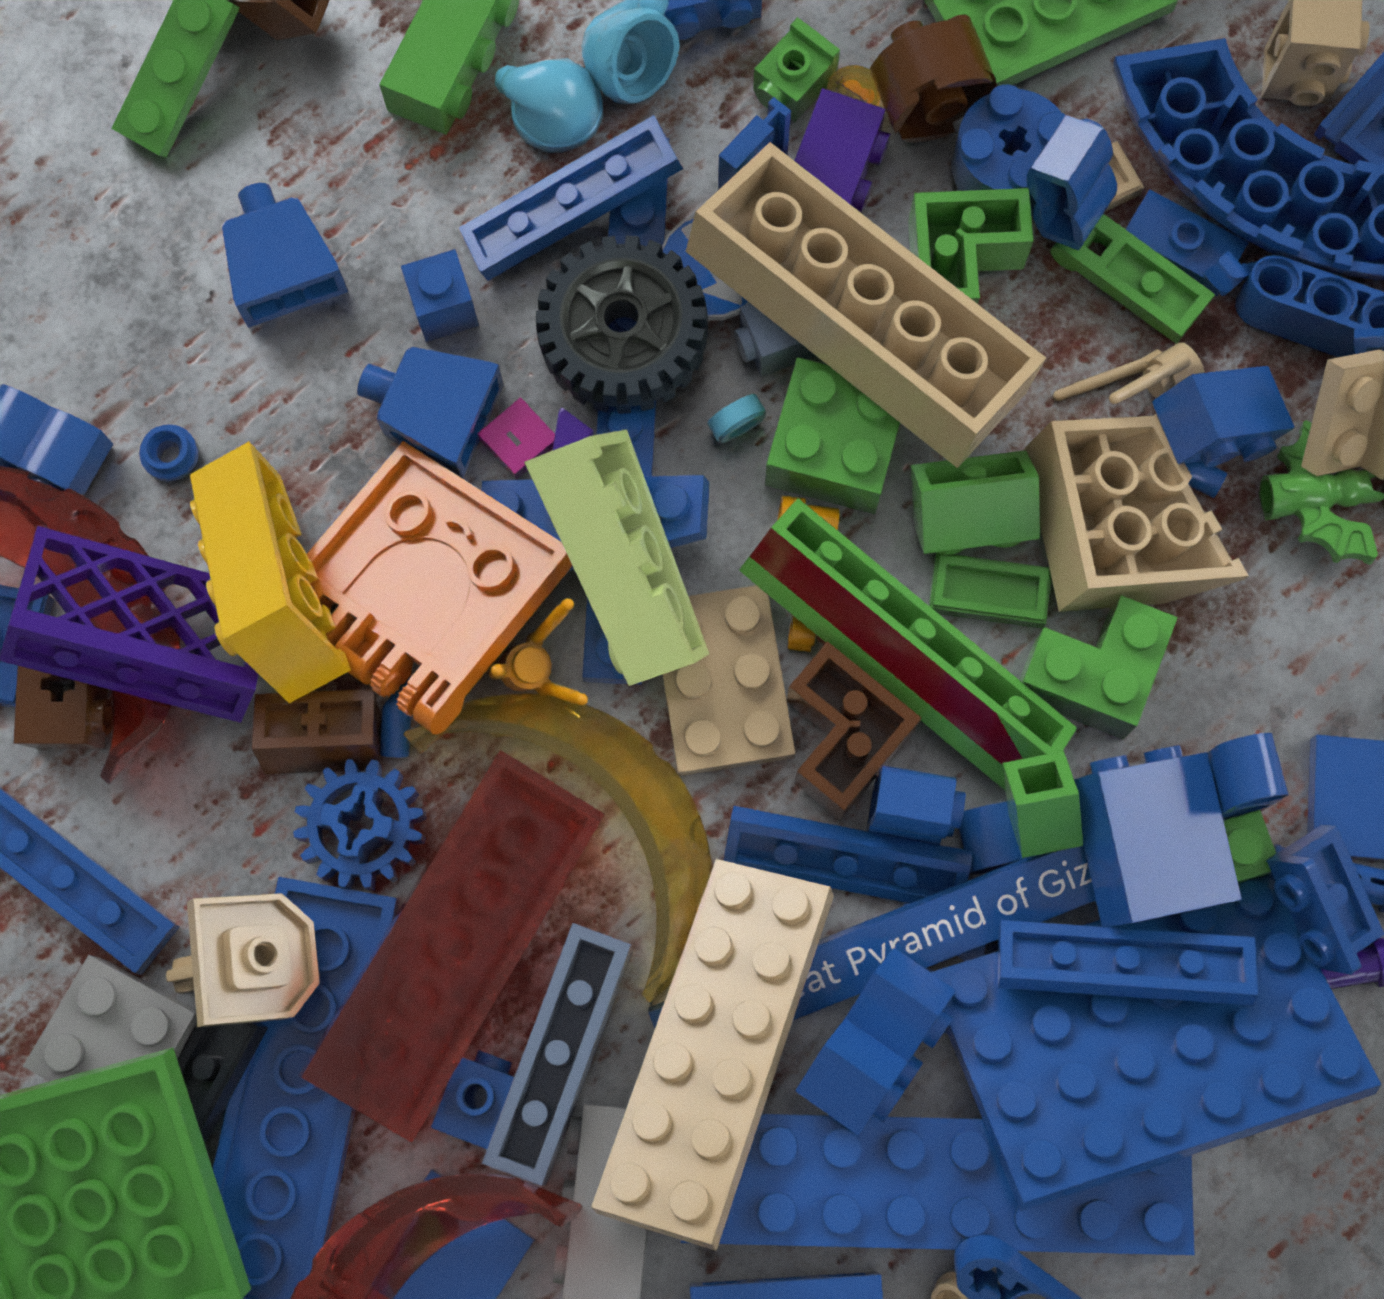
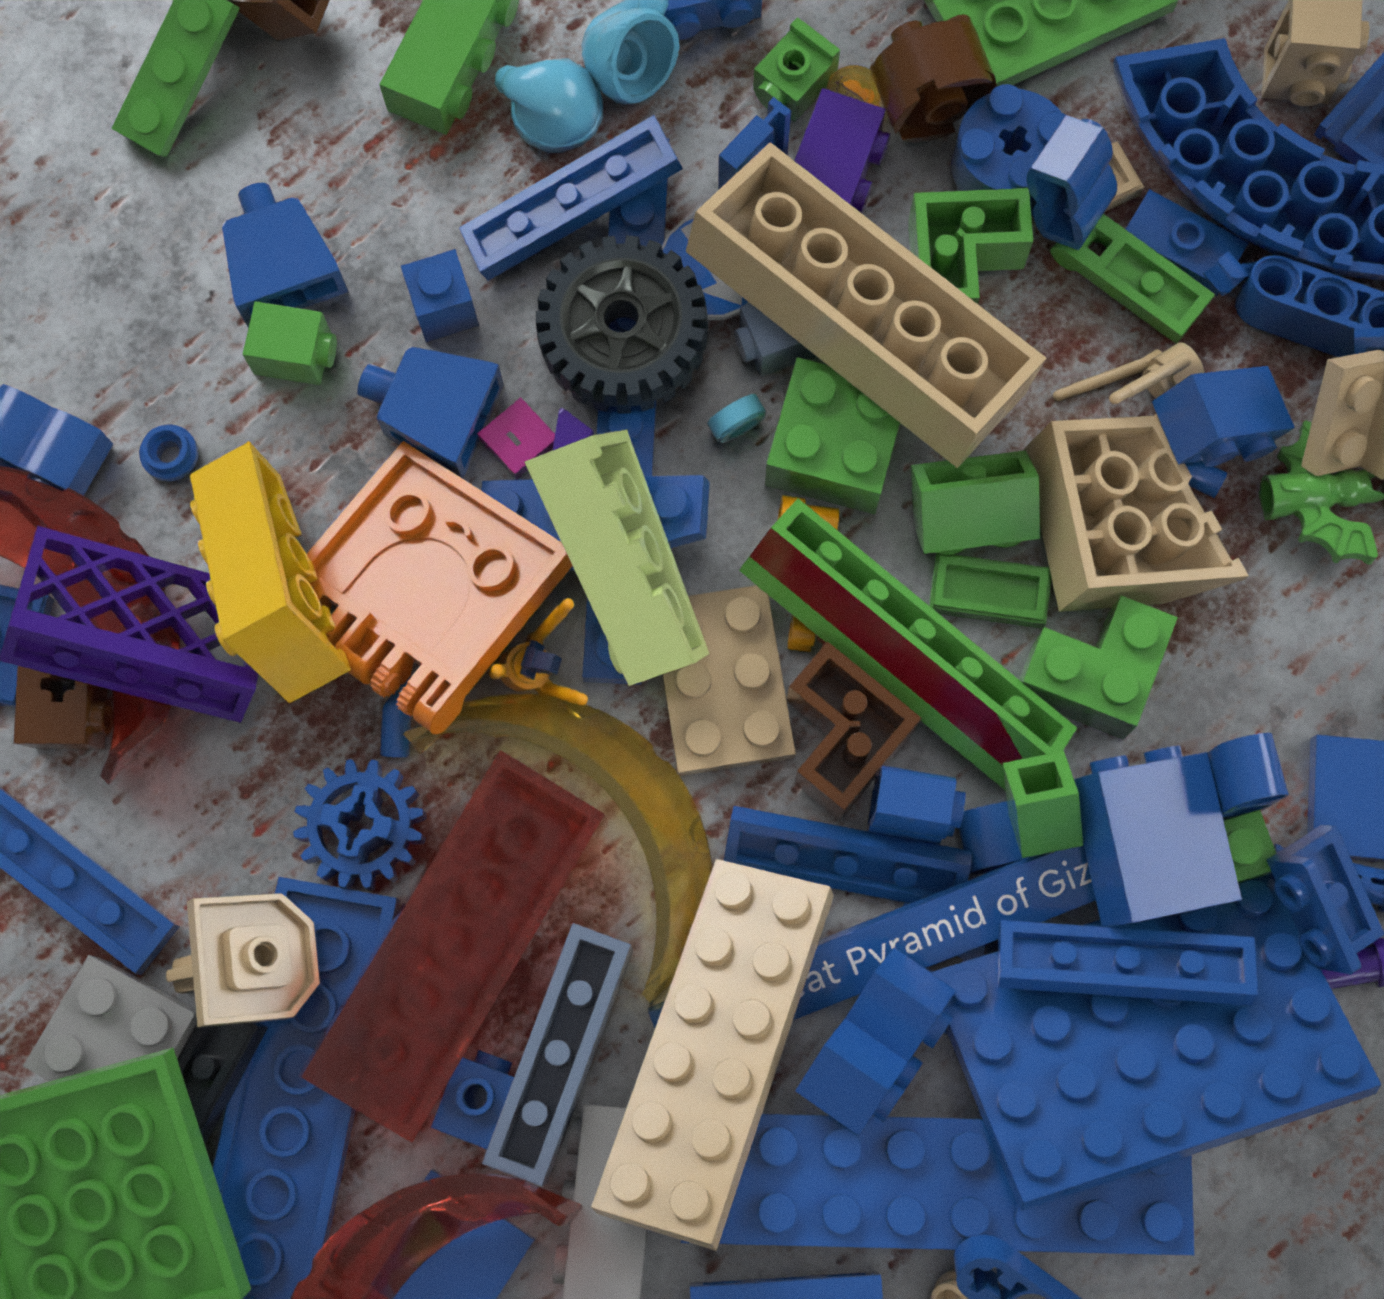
reddish brown hinge [252,689,383,774] -> none
none -> bright green brick [242,301,337,385]
none -> dark blue piece [520,640,562,680]

